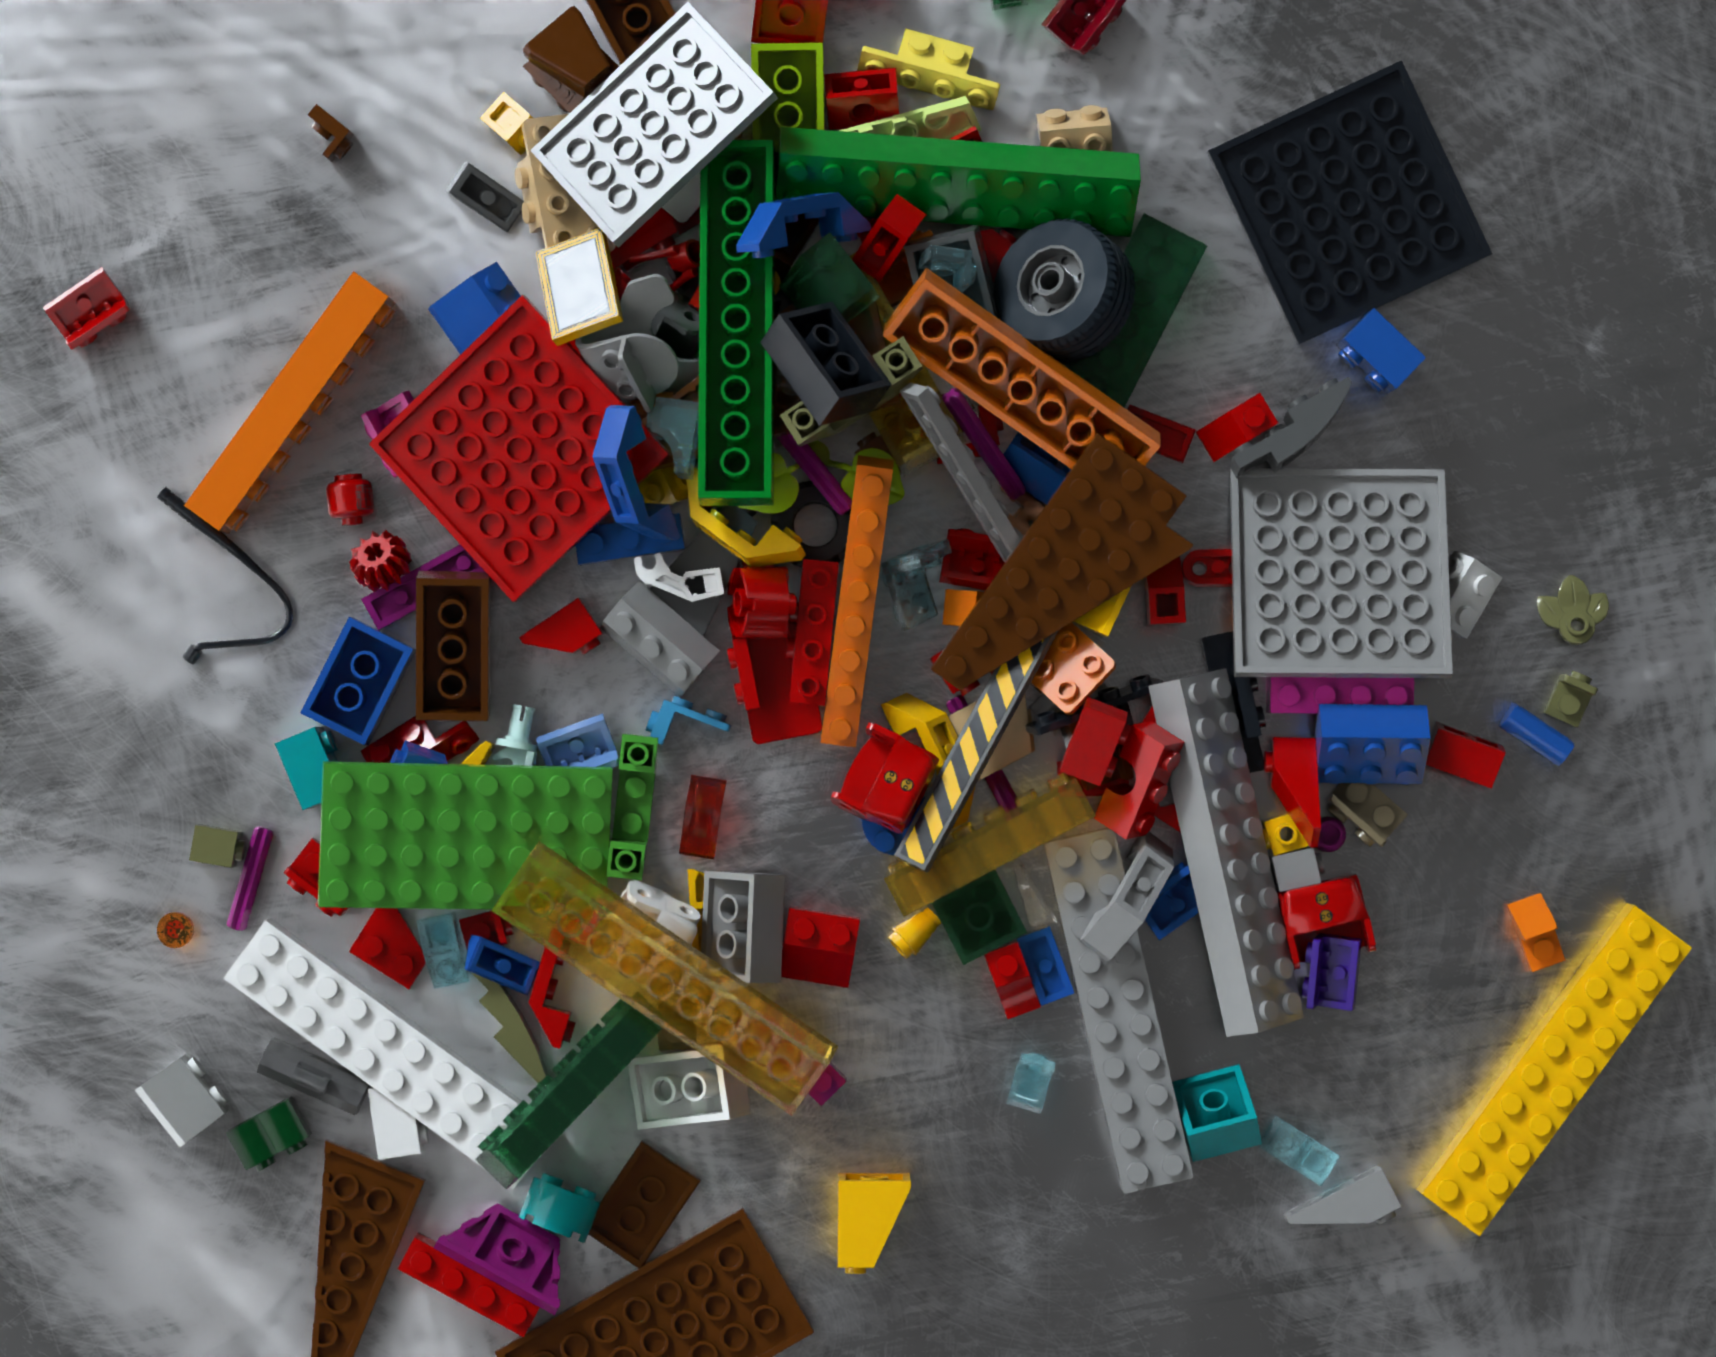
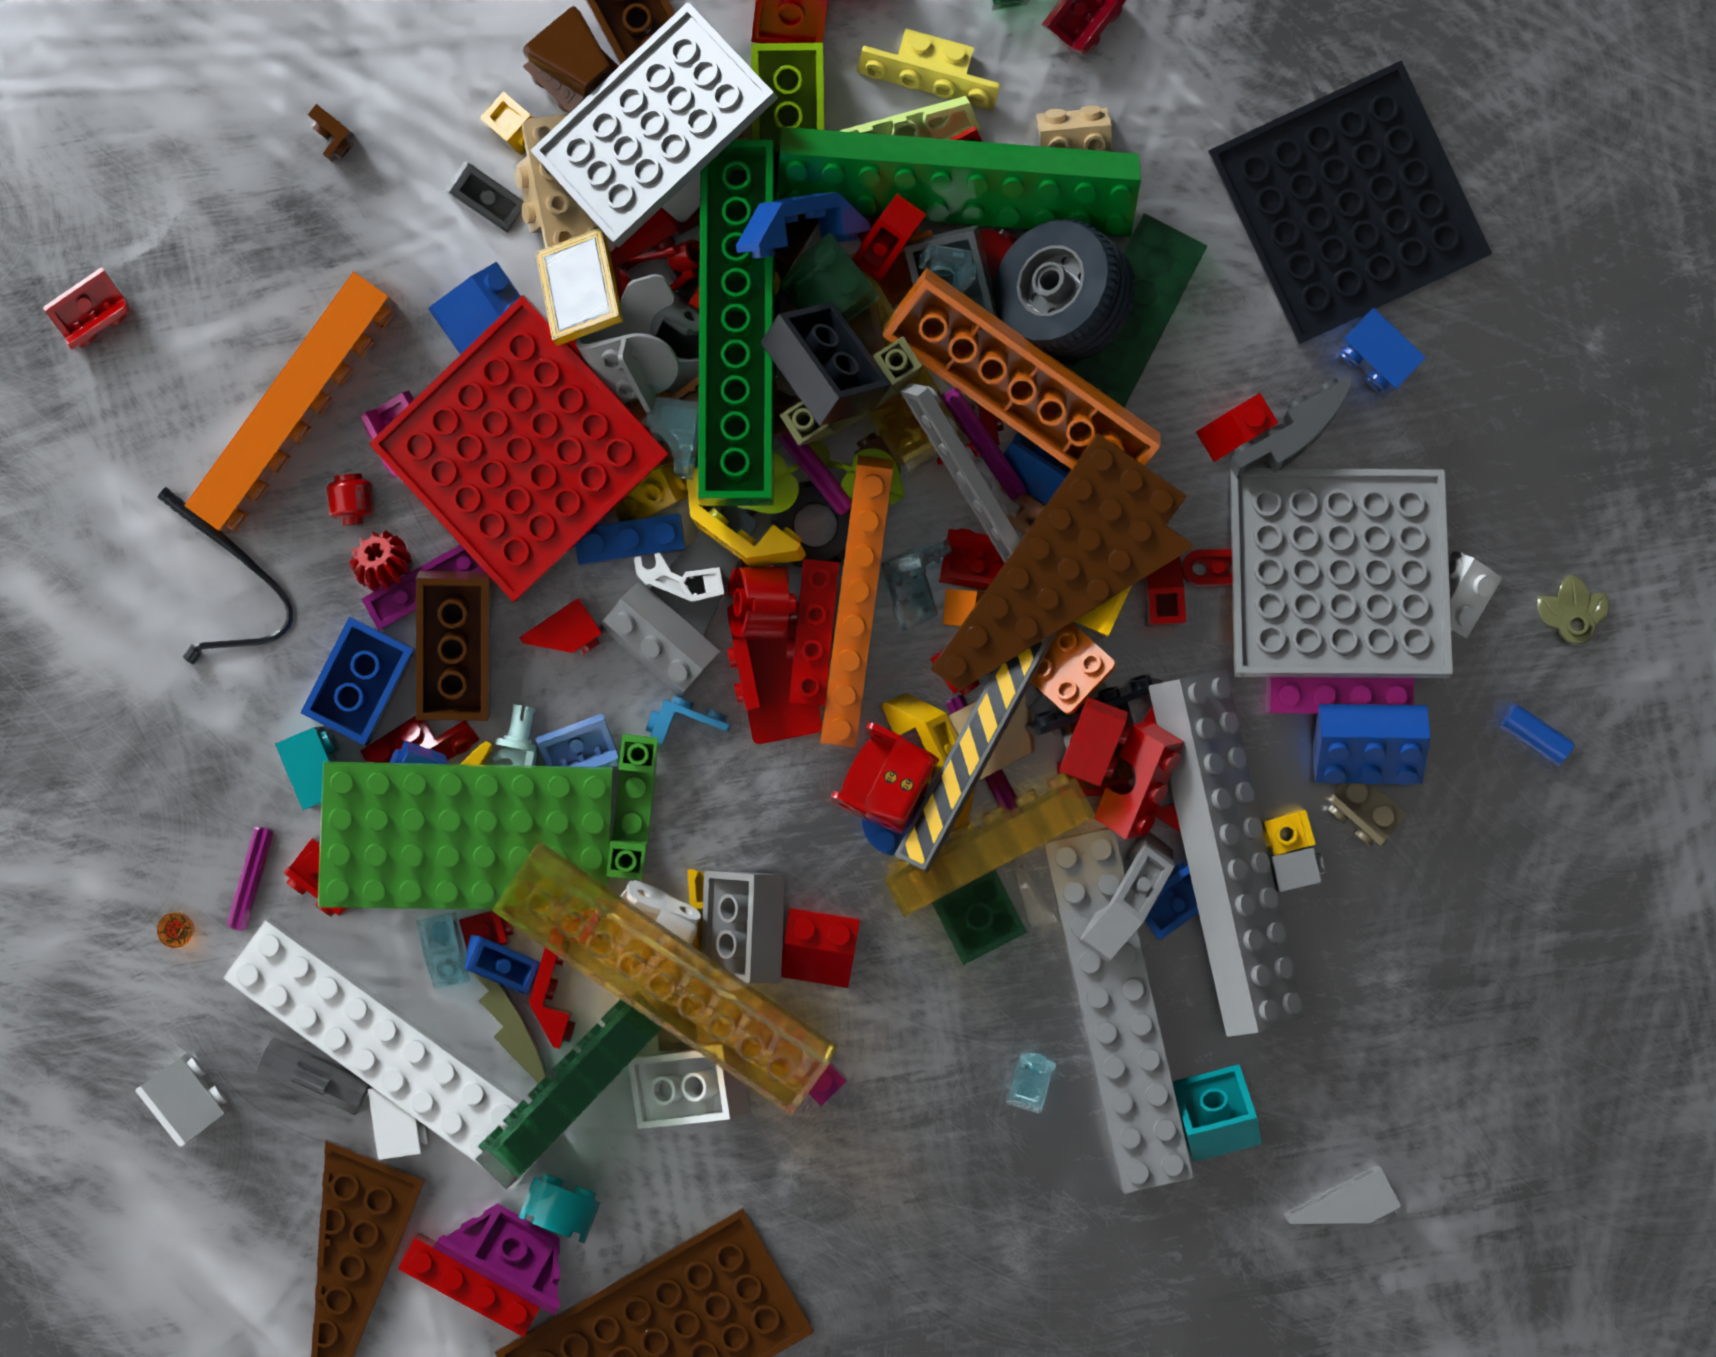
olive brick [189,824,246,868] -> none
dark green brick [226,1096,312,1172] -> none
red wing [349,908,429,989] -> none
reddish brown tile [588,1140,701,1268] -> none
blue slope [592,405,680,540] -> none
clear red slope [679,775,727,860] -> none
red brick [824,68,899,130] -> none
yellow slope [837,1173,911,1274] -> none
yellow cone [888,907,941,959] -> none
red arch [983,940,1041,1019] -> none
blue plate [1016,926,1075,1006] -> none
red tile [1127,404,1196,464] -> none
black bracket [1202,631,1266,773] -> none
clear light blue slope [1257,1116,1341,1186] -> none
red slope [1264,737,1321,848] -> none
red piece [1277,874,1376,970] -> none
dark purple bracket [1302,933,1362,1011] -> none
magenta plate [1317,816,1346,852] -> none
yellow brick [1416,903,1692,1237] -> none
red hinge [1426,721,1506,789] -> none
orange slope [1506,893,1566,972] -> none
olive bracket [1543,671,1598,728] -> none

